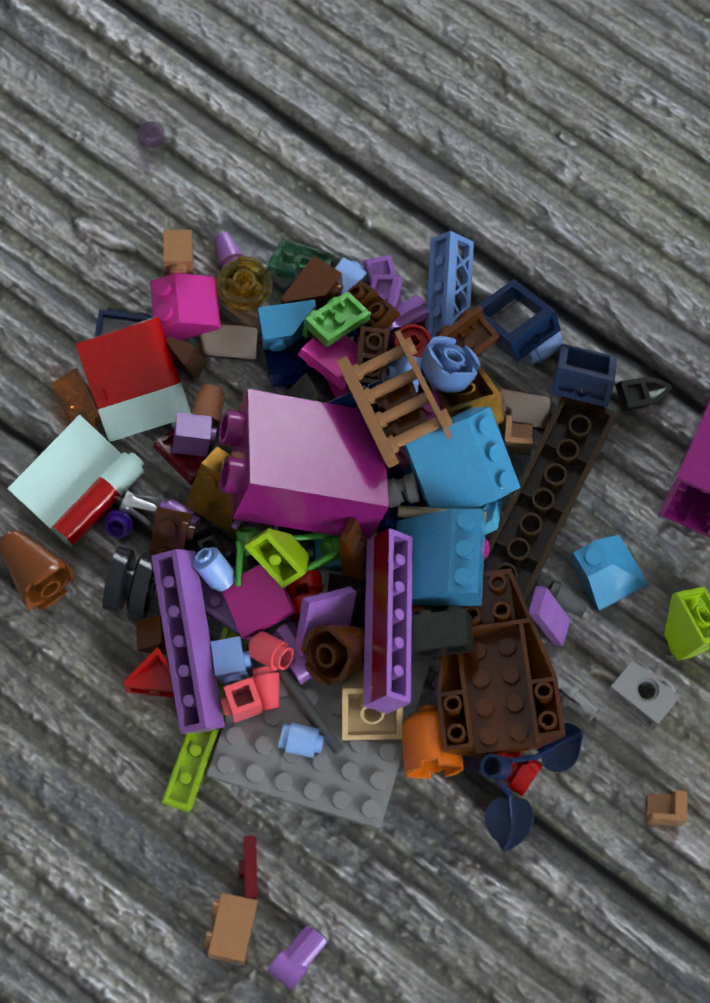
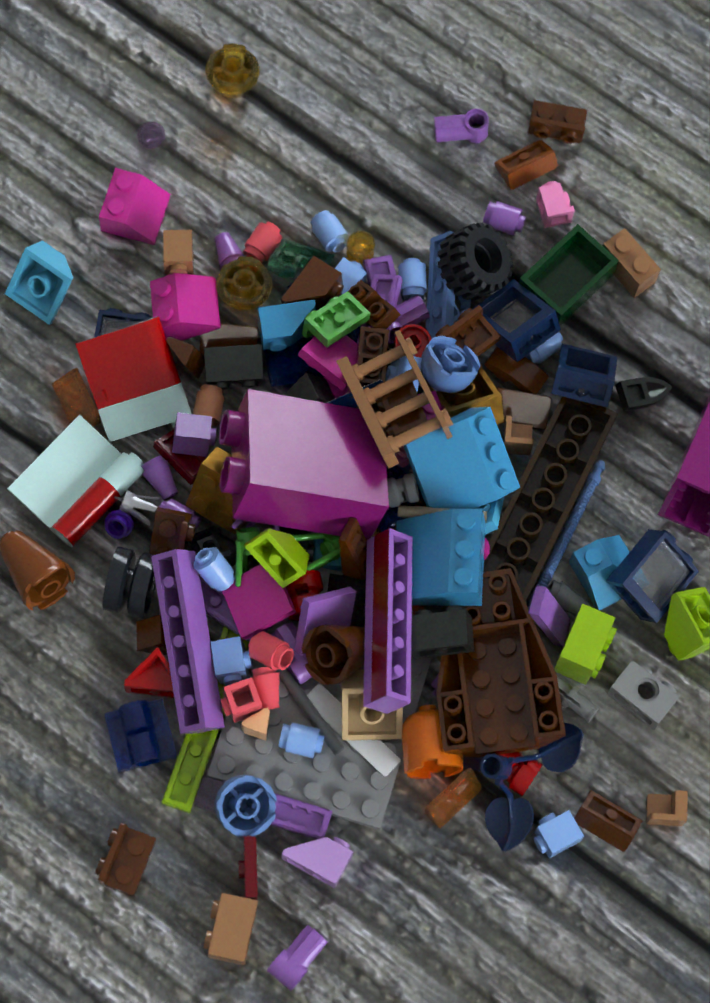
none -> medium azure slope [5,240,73,325]
none -> reddish brown bracket [95,822,157,897]
none -> dark pink slope [99,168,170,245]
none -> clear blue plate [104,698,177,773]
none -> medium lavender cone [141,456,179,501]
none -> clear purple tile [194,776,224,813]
none -> pearl dark grey brick [204,344,265,389]
none -> clear yellow cone [205,43,260,99]
none -> medium blue cylinder [214,775,277,837]
none -> light nougat slope [241,707,270,741]
none -> coral brick [243,221,282,265]
none -> medium lavender plate [271,793,332,839]
none -> lavender slope [281,837,353,889]
none -> white sticker [307,683,401,777]
none -> light blue brick [310,210,349,253]
none -> clear yellow wheel [346,231,375,267]
none -> light blue brick [398,258,427,301]
none -> clear orange slope [424,768,482,828]
none -> medium lavender piece [434,108,489,143]
none -> black tyre [437,223,513,300]
none -> medium lavender brick [483,201,526,236]
none -> reddish brown slope [484,346,549,394]
none -> dark orange slope [494,139,558,190]
none -> dark green piece [519,224,619,326]
none -> reddish brown bracket [527,100,587,144]
none -> medium blue hose [527,460,605,619]
none -> light blue brick [534,810,584,858]
none -> bright pink brick [536,181,575,228]
none -> lime brick [554,603,617,685]
none -> reddish brown slope [574,790,642,852]
none -> medium nougat brick [603,228,661,298]
none -> window [606,529,699,623]

